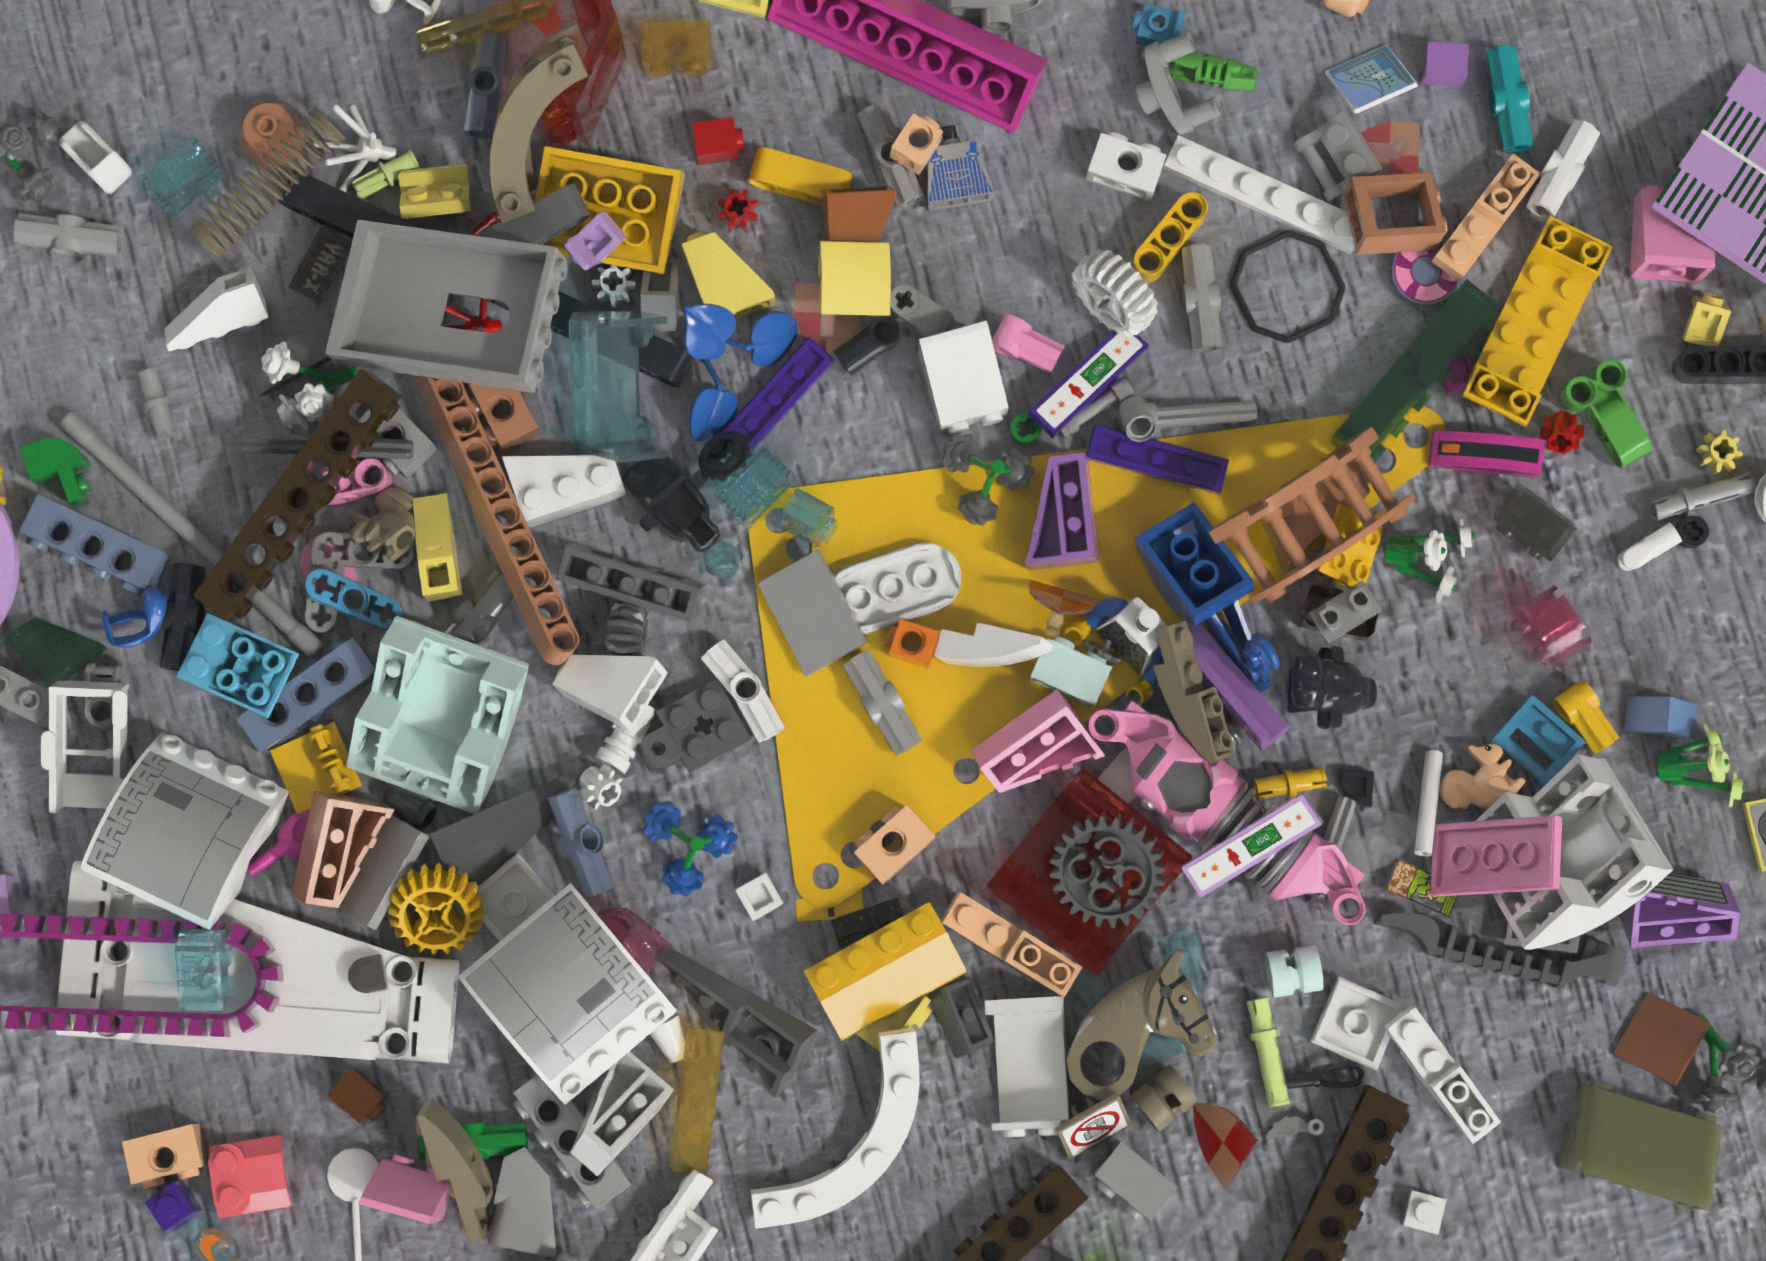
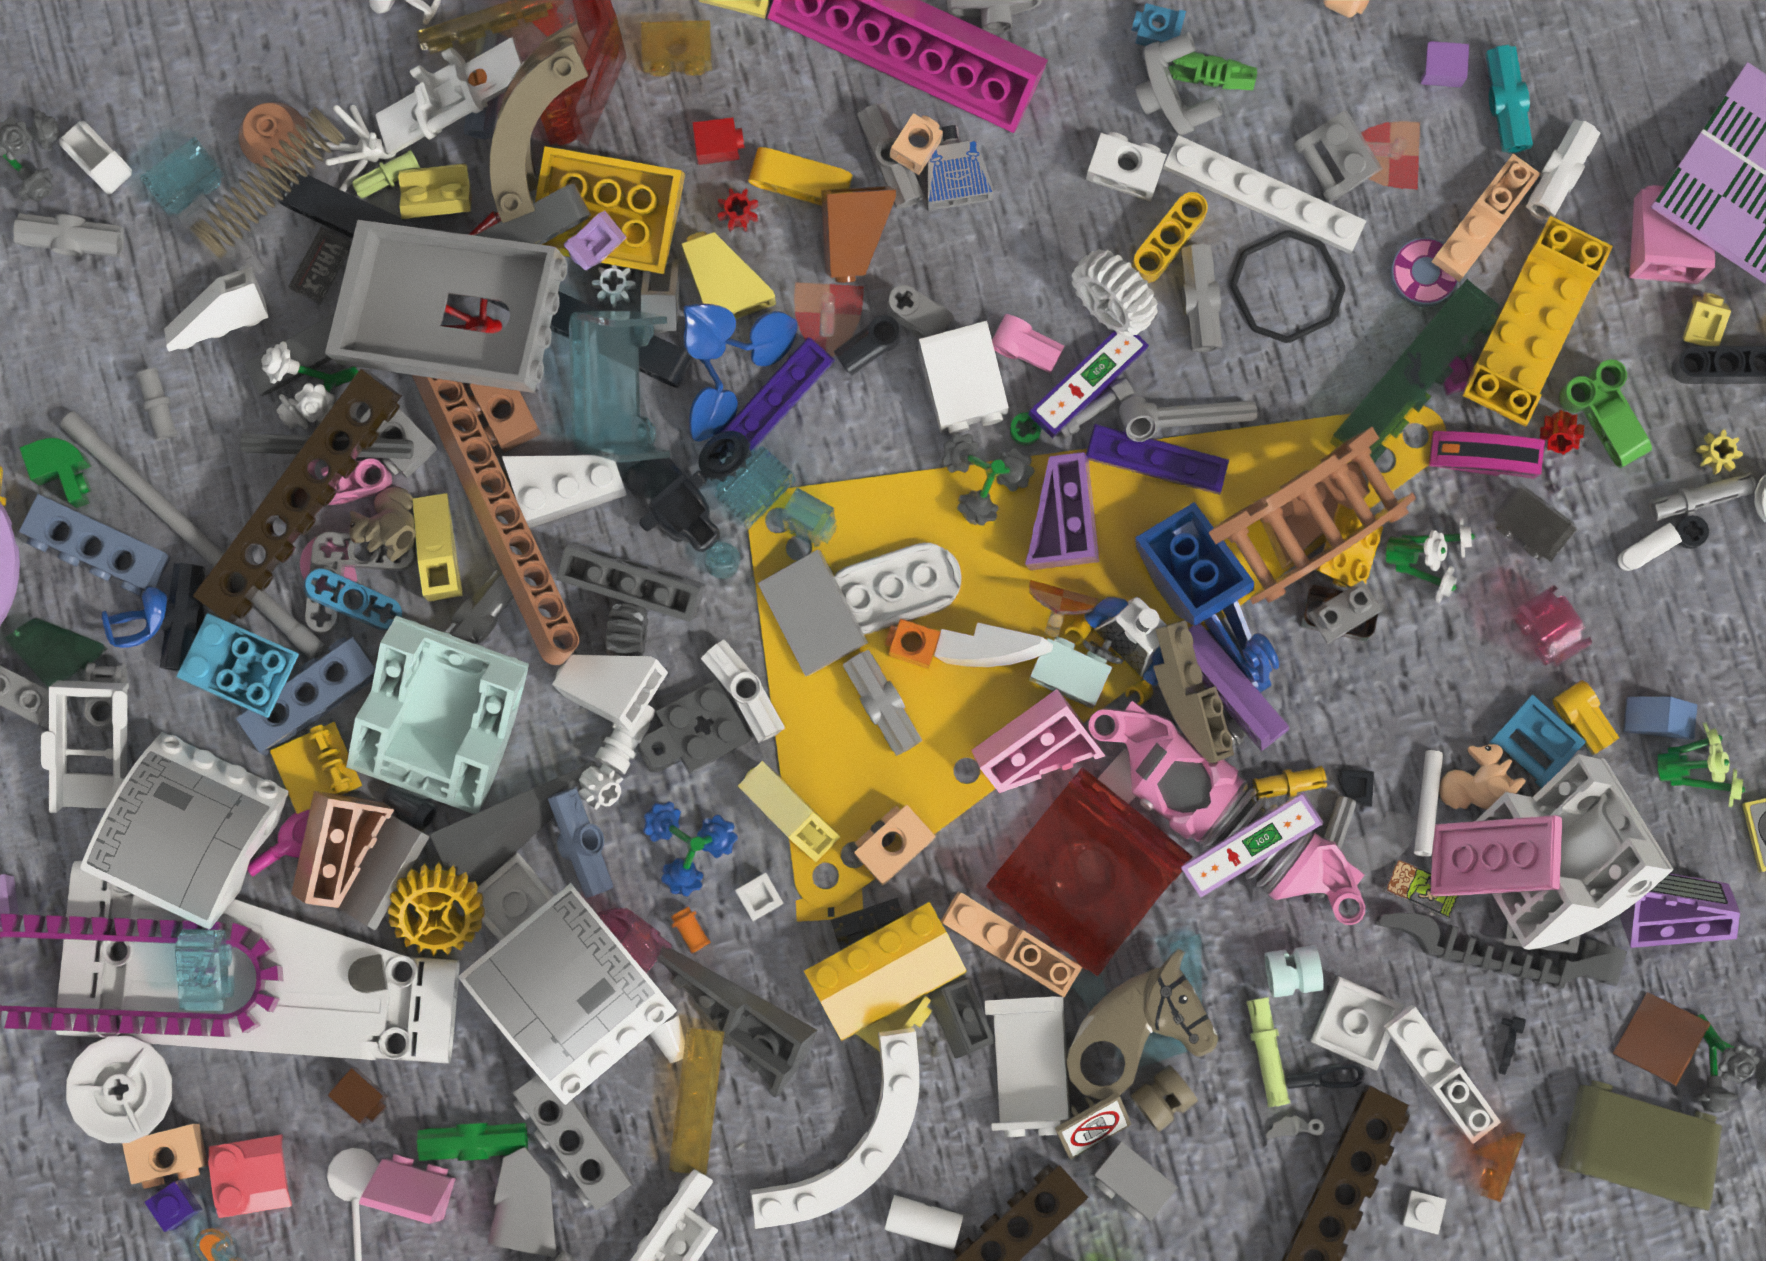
dark tan slope [415,1099,495,1243] -> none
white wedge [570,1051,674,1176] -> none
light yellow slope [818,241,891,316] -> none
dark grey gear [1050,812,1167,928] -> none
shield [1193,1103,1261,1189] -> none
black piece [1288,646,1377,729] -> none
piece [1325,44,1417,114] -> none
nougat window [1343,173,1447,255] -> none
none -> white piece [66,1036,172,1143]
none -> white piece [376,37,522,156]
none -> orange pin [671,906,711,954]
none -> light yellow slope [738,761,840,862]
none -> white pin [884,1195,963,1250]
none -> clear orange slope [1467,1132,1525,1202]
none -> black piece [1499,1016,1526,1075]

